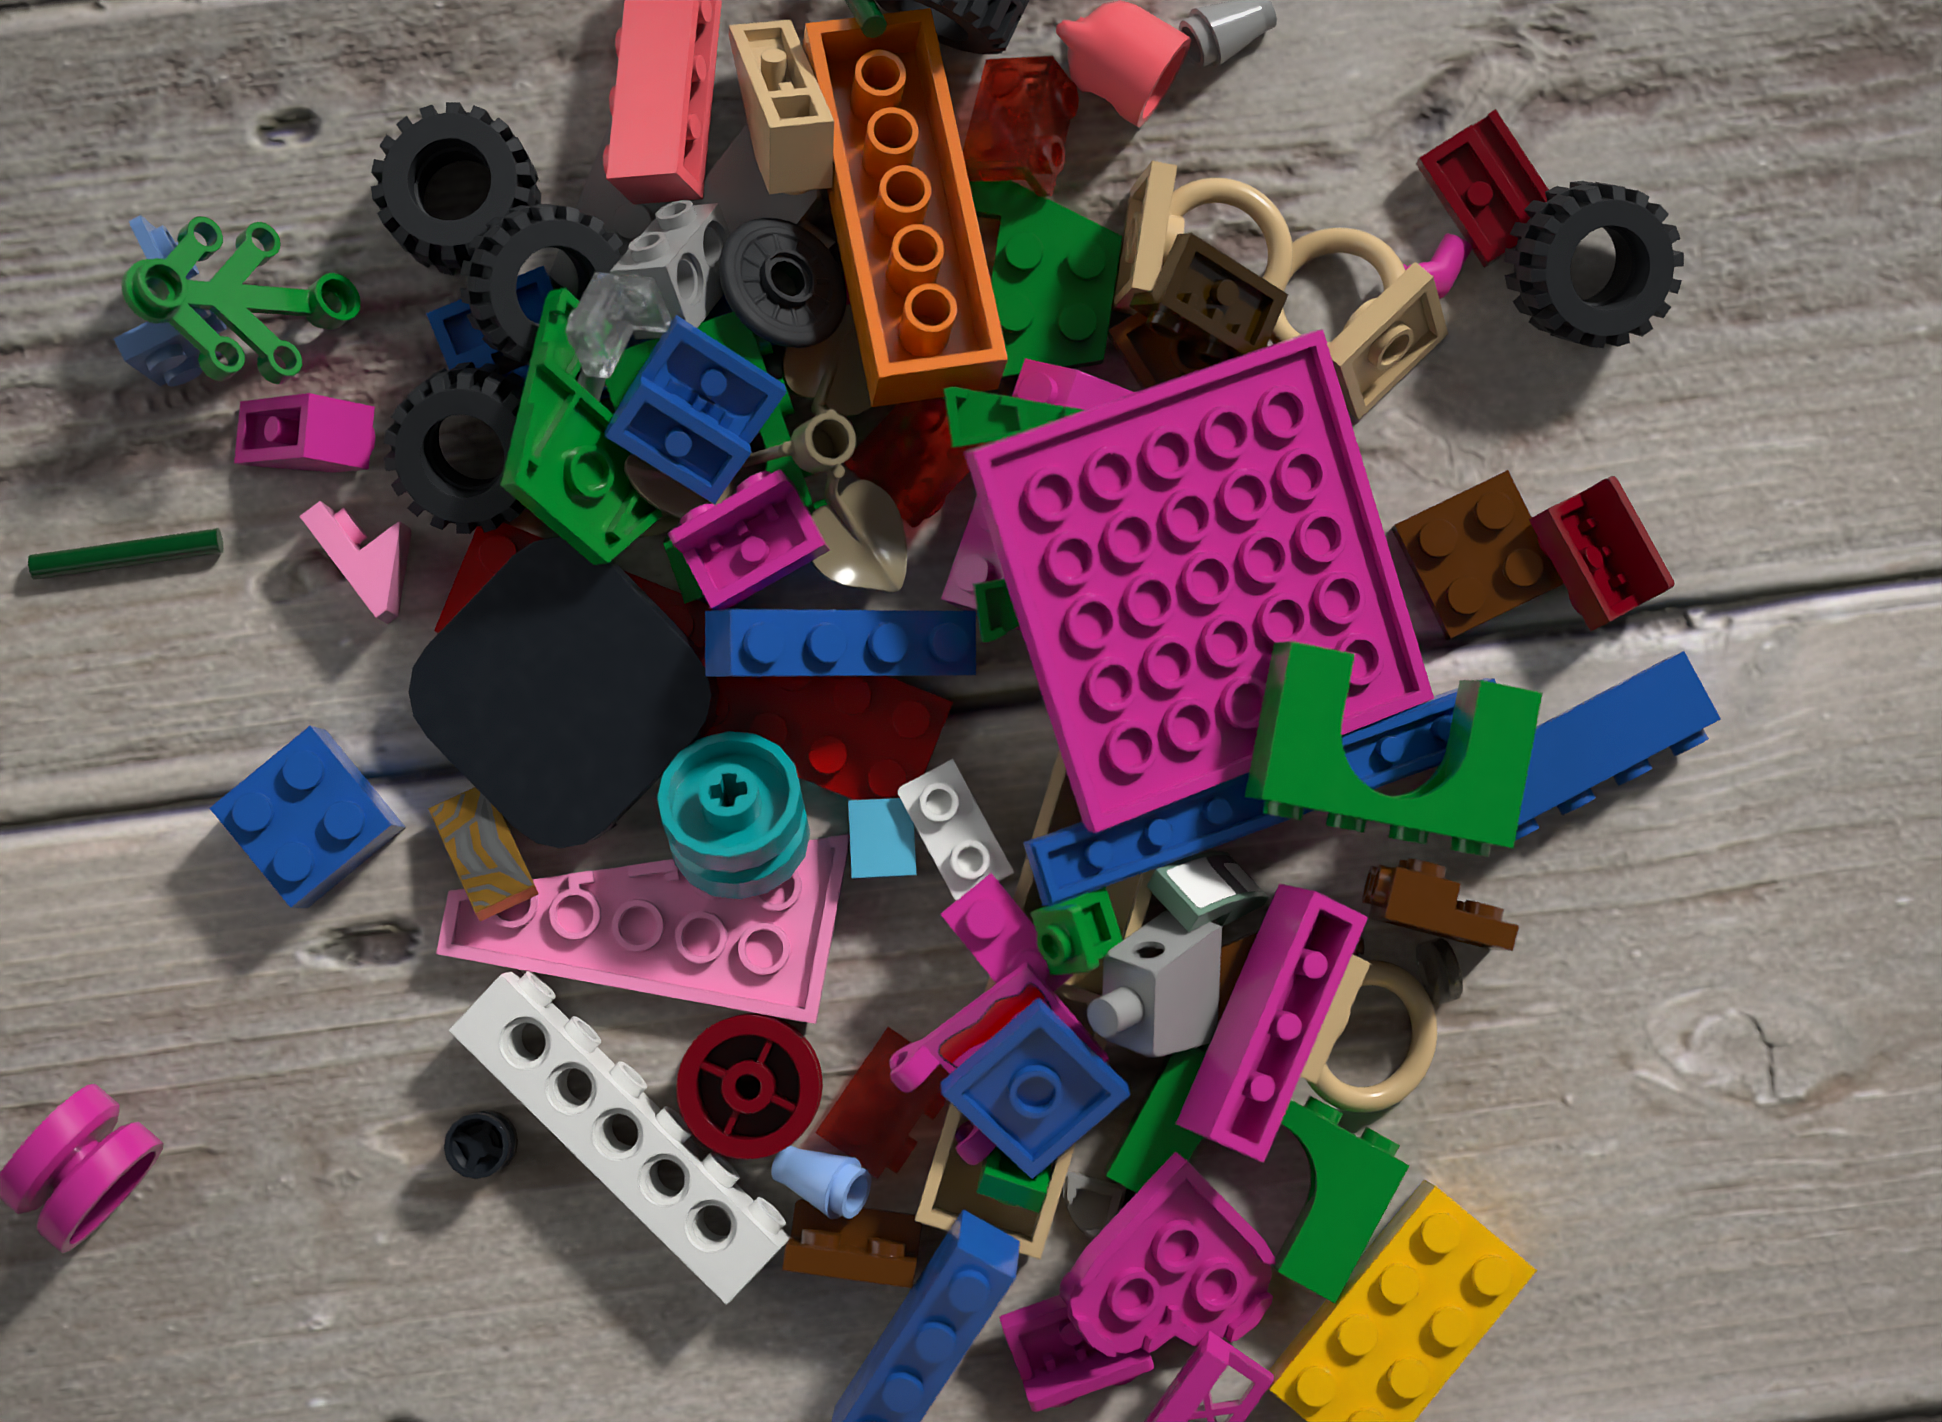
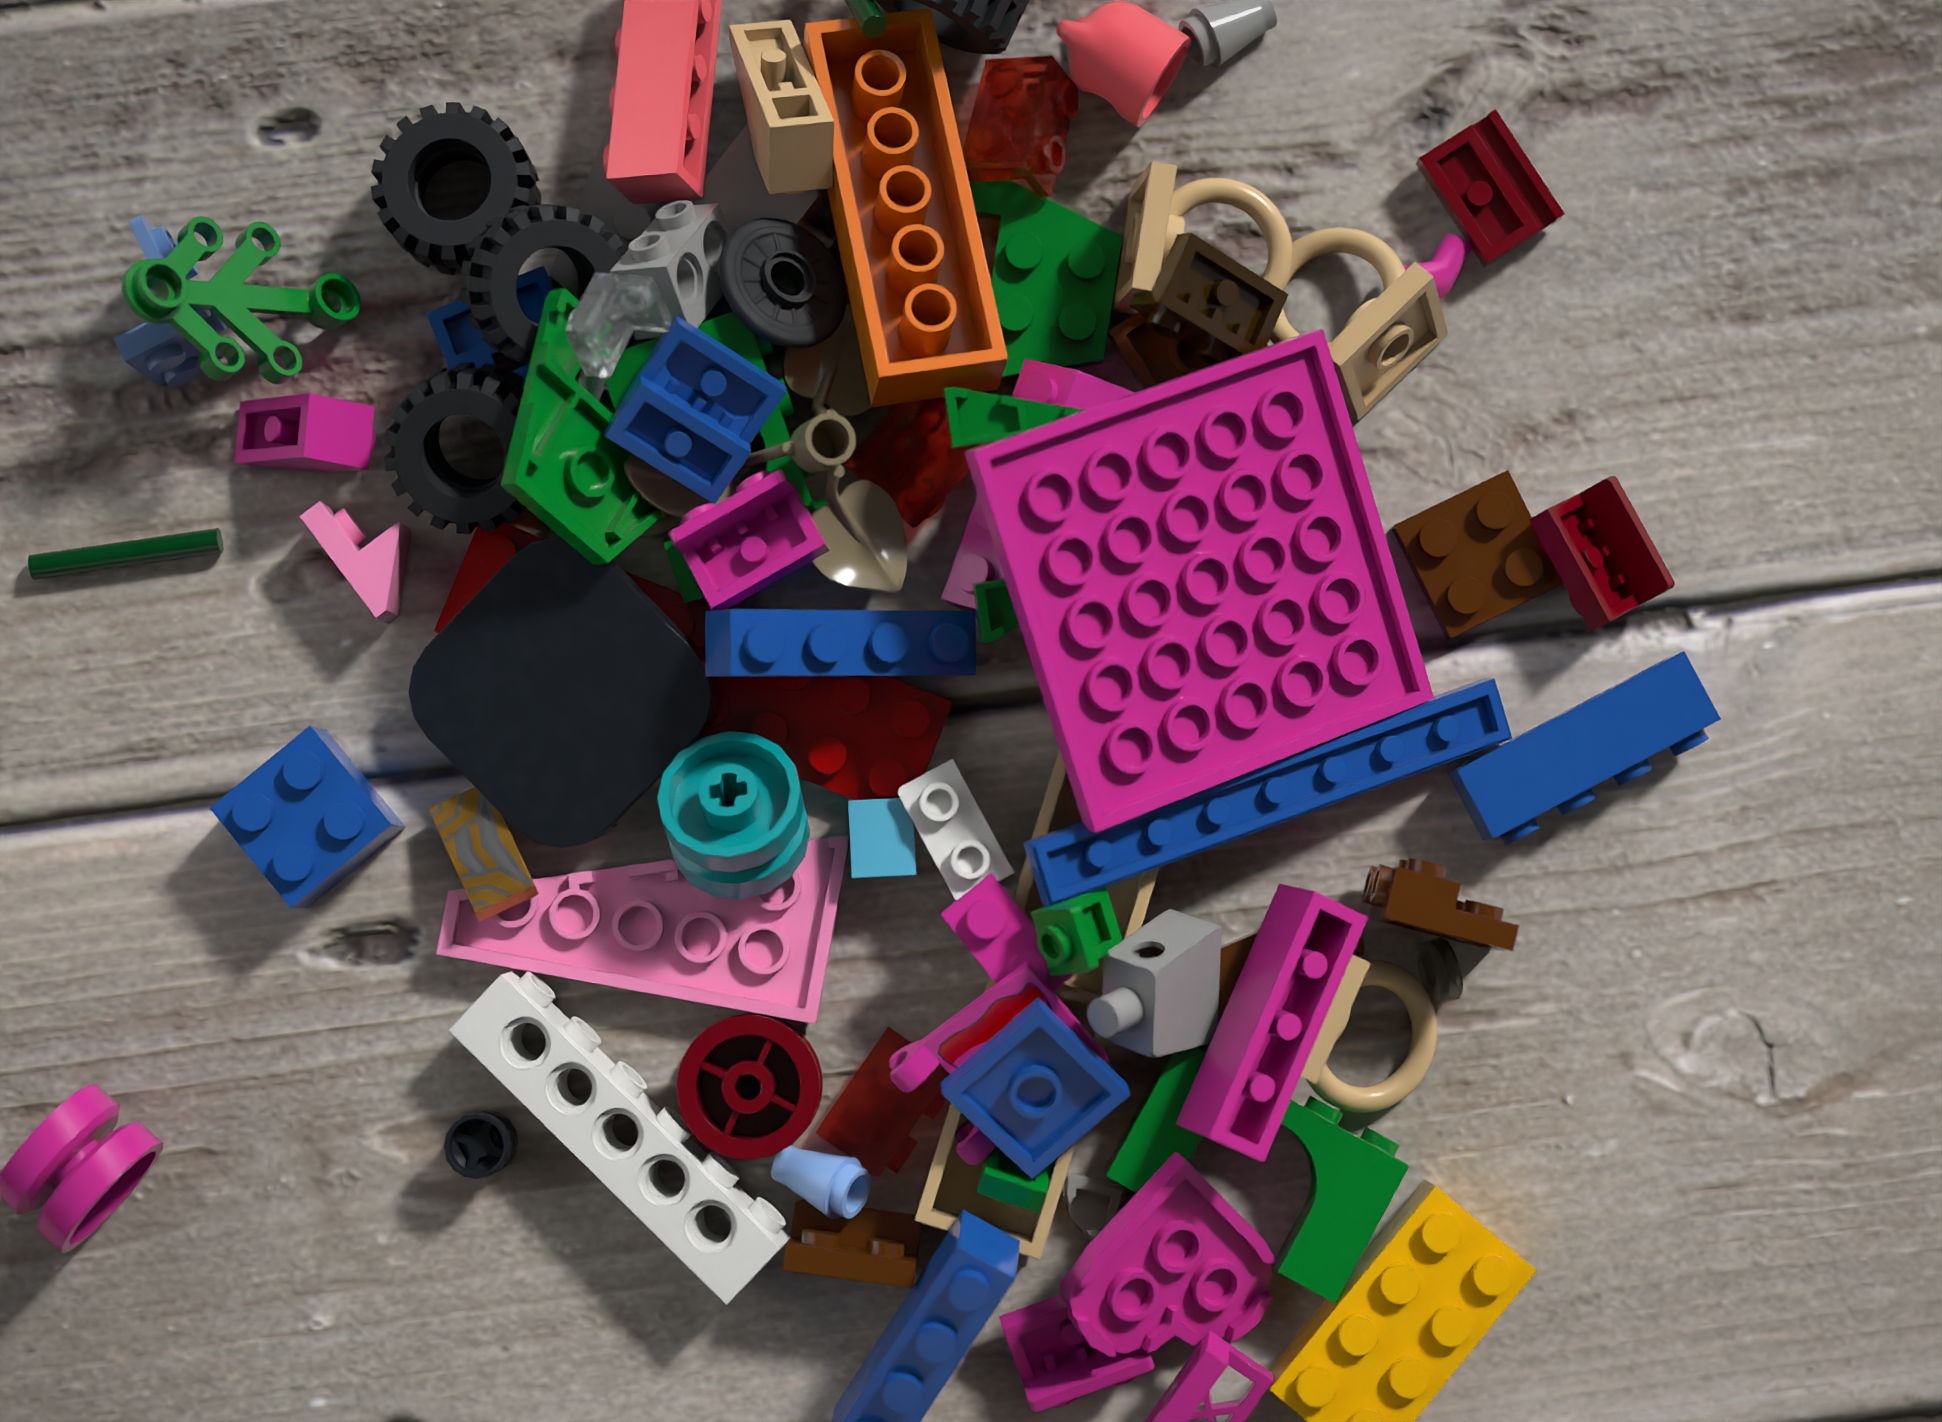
slope [1147,851,1269,932] -> none
green arch [1245,641,1543,857] -> none
black tyre [1504,181,1684,348] -> none

